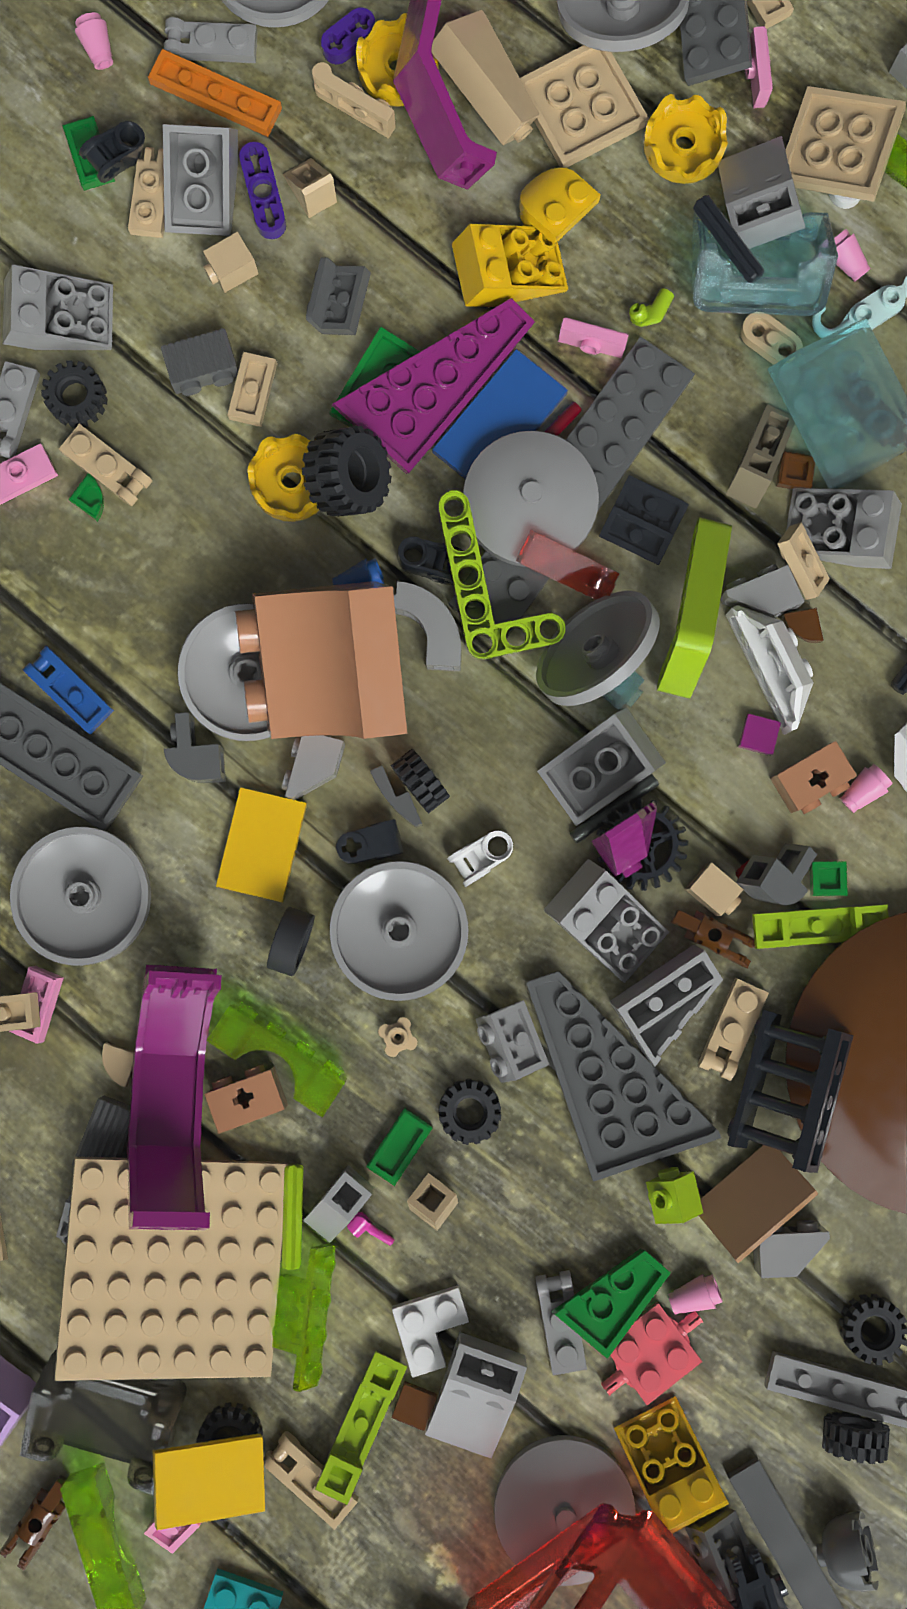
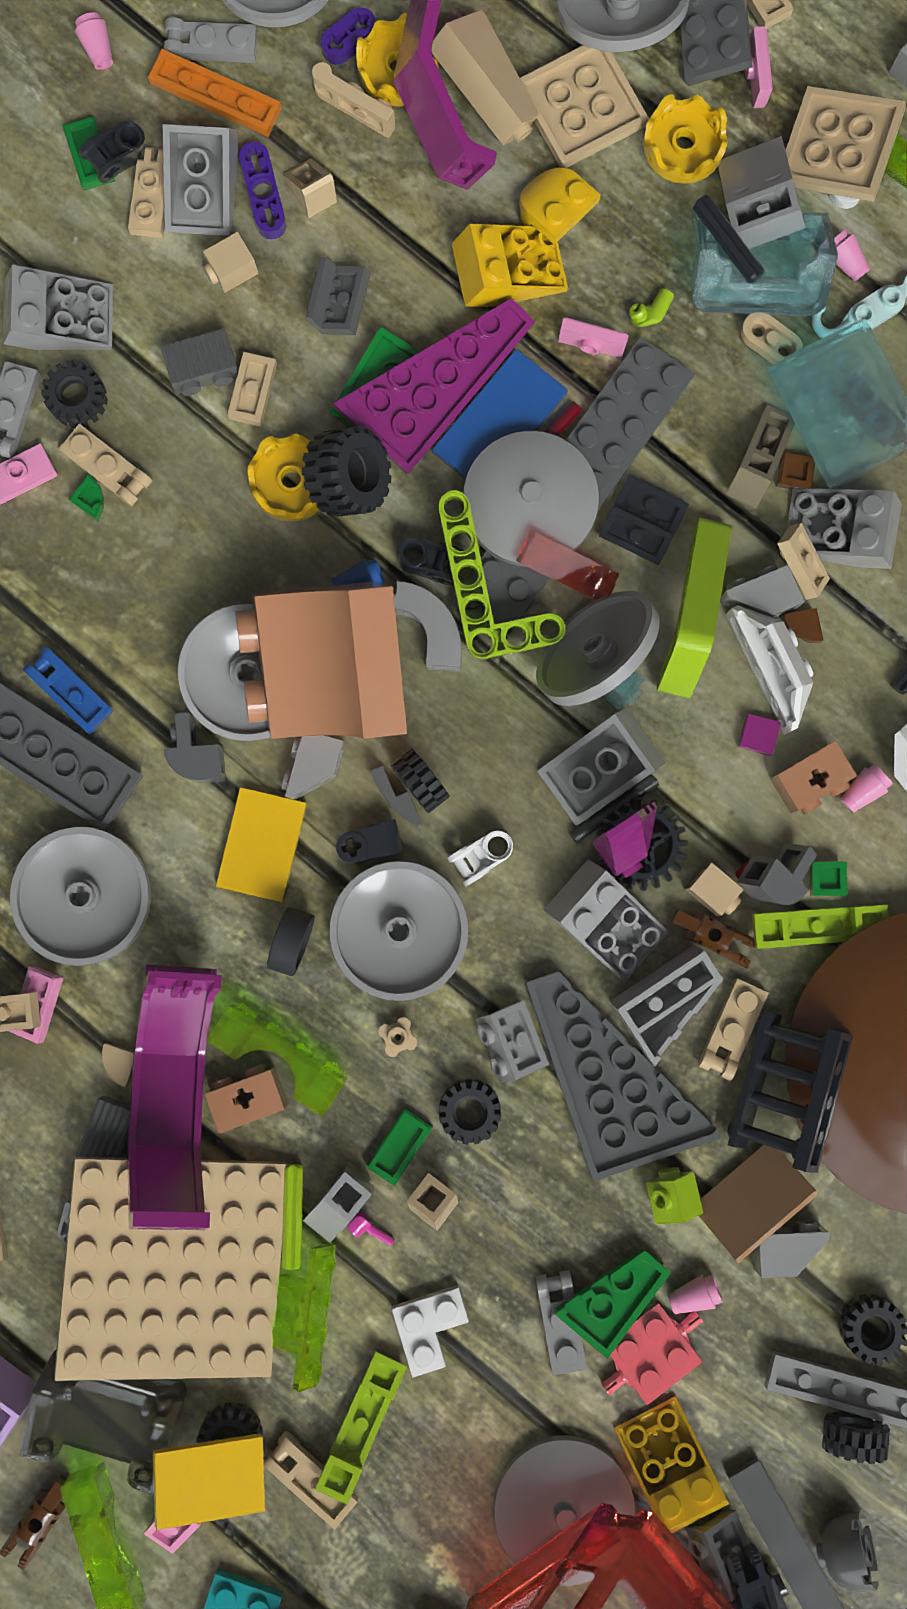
reddish brown tile [391,1381,437,1431] -> none
light grey slope [425,1332,527,1459] -> none

